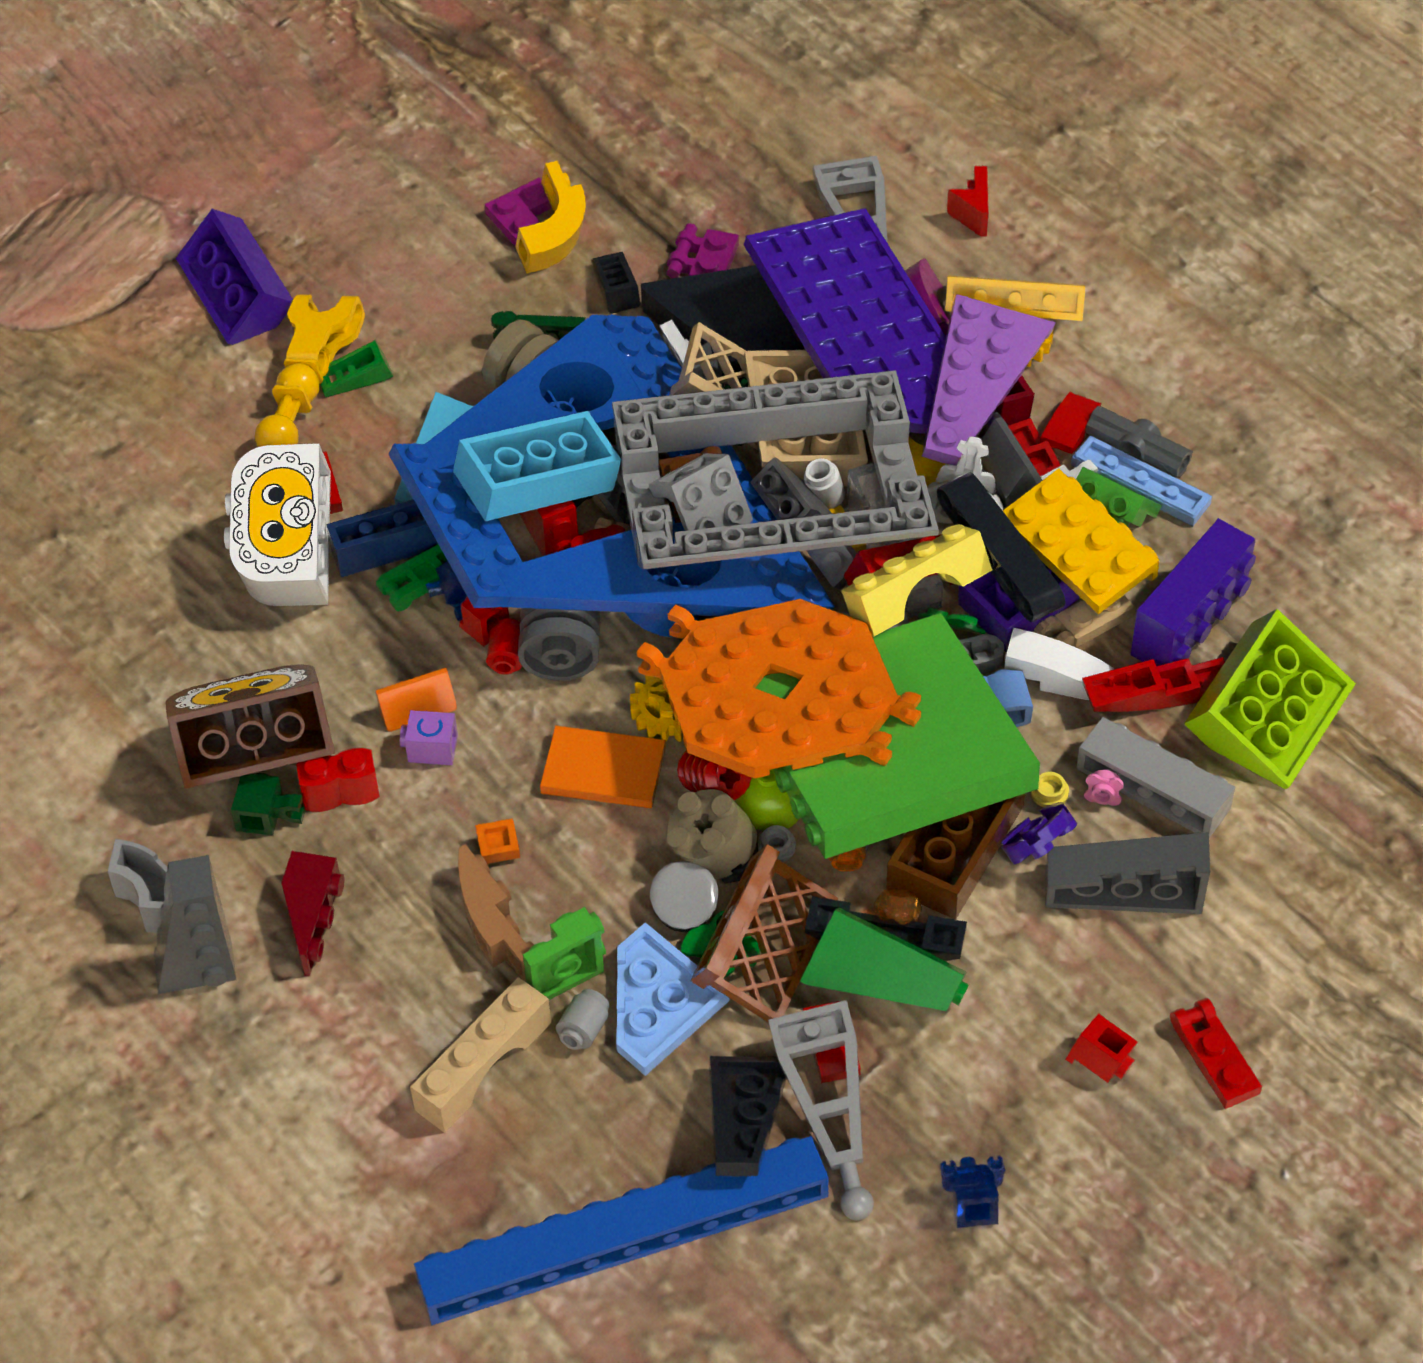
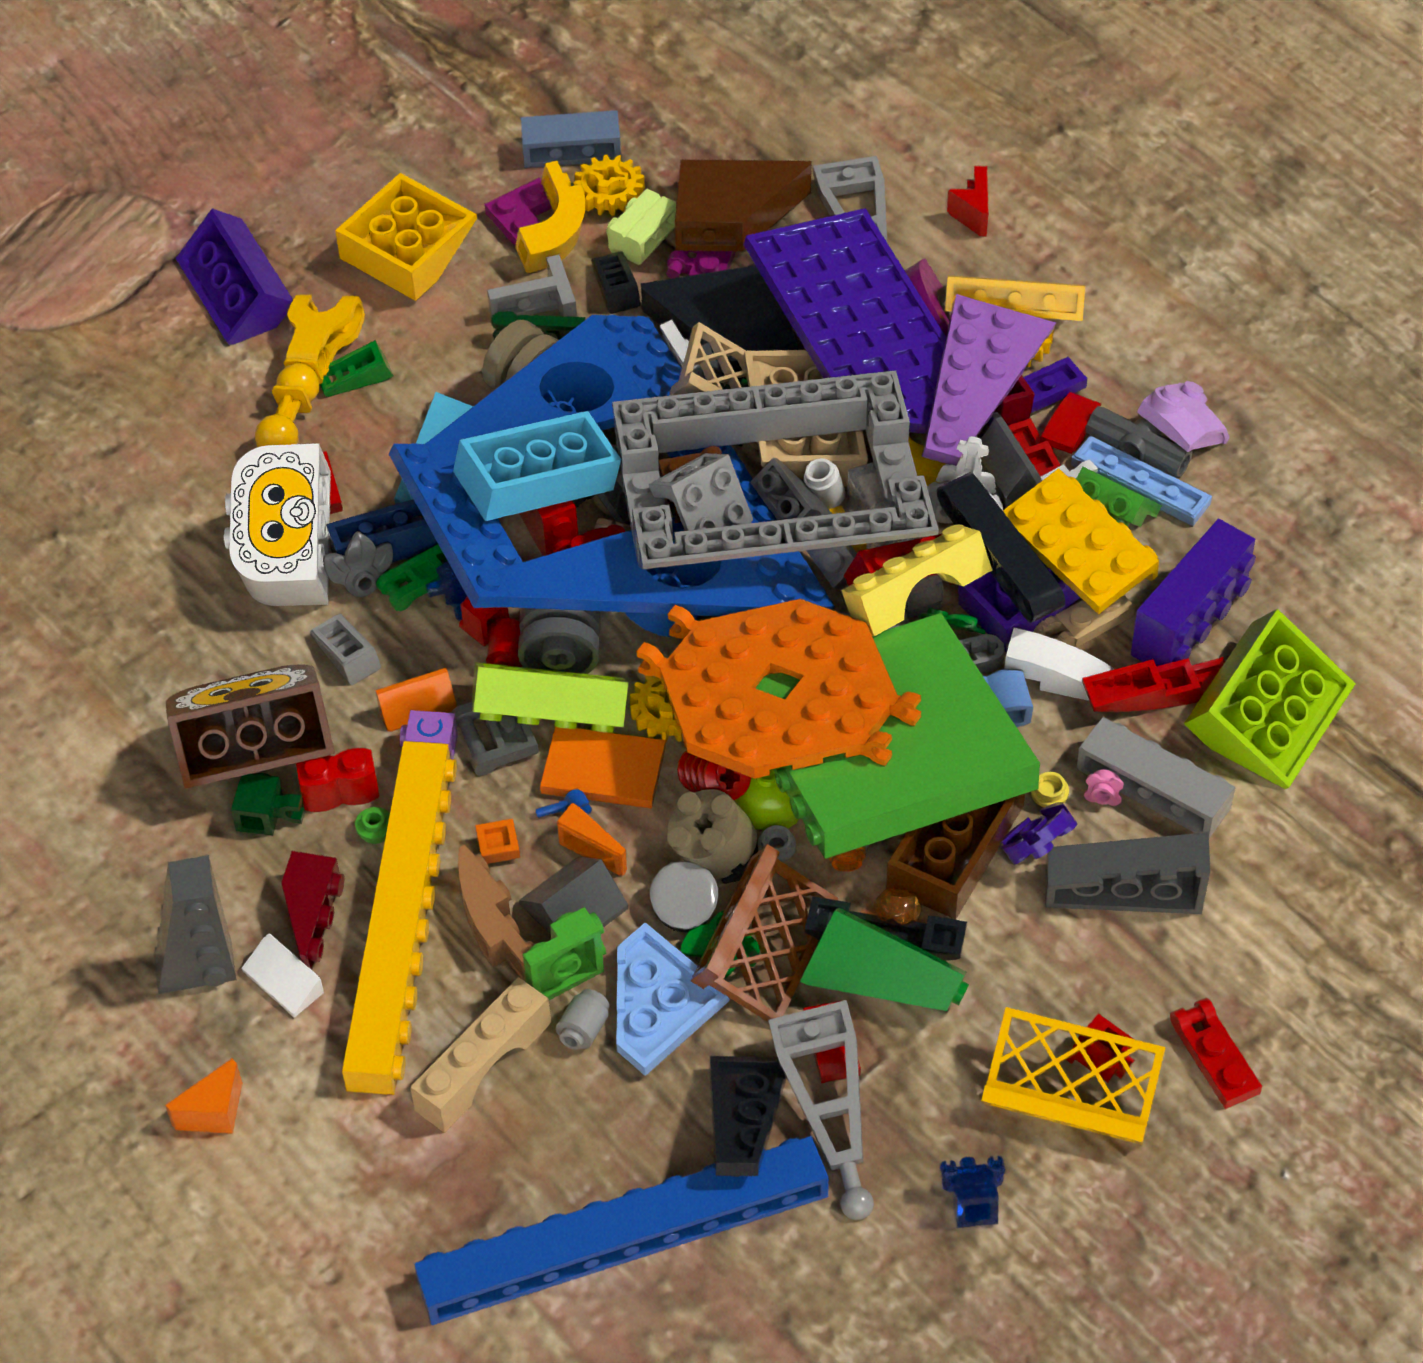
light grey brick [108,839,167,933] -> none
none -> orange slope [165,1058,242,1134]
none -> white slope [242,933,324,1018]
none -> light grey slope [310,613,381,685]
none -> dark grey plate [323,531,393,597]
none -> yellow slope [335,173,477,301]
none -> yellow brick [342,741,457,1095]
none -> bright green plate [355,807,390,844]
none -> dark grey plate [451,702,539,776]
none -> lime slope [472,662,628,733]
none -> light grey bracket [487,255,577,318]
none -> dark grey slope [519,857,629,935]
none -> sand blue brick [521,110,621,168]
none -> blue hand [535,789,592,818]
none -> orange slope [557,803,627,876]
none -> yellow gear [574,155,645,216]
none -> yellowish green brick [606,189,677,265]
none -> reddish brown slope [675,159,812,251]
none -> yellow fence [981,1007,1166,1145]
none -> dark purple plate [1023,357,1088,413]
none -> lavender slope [1137,381,1230,452]

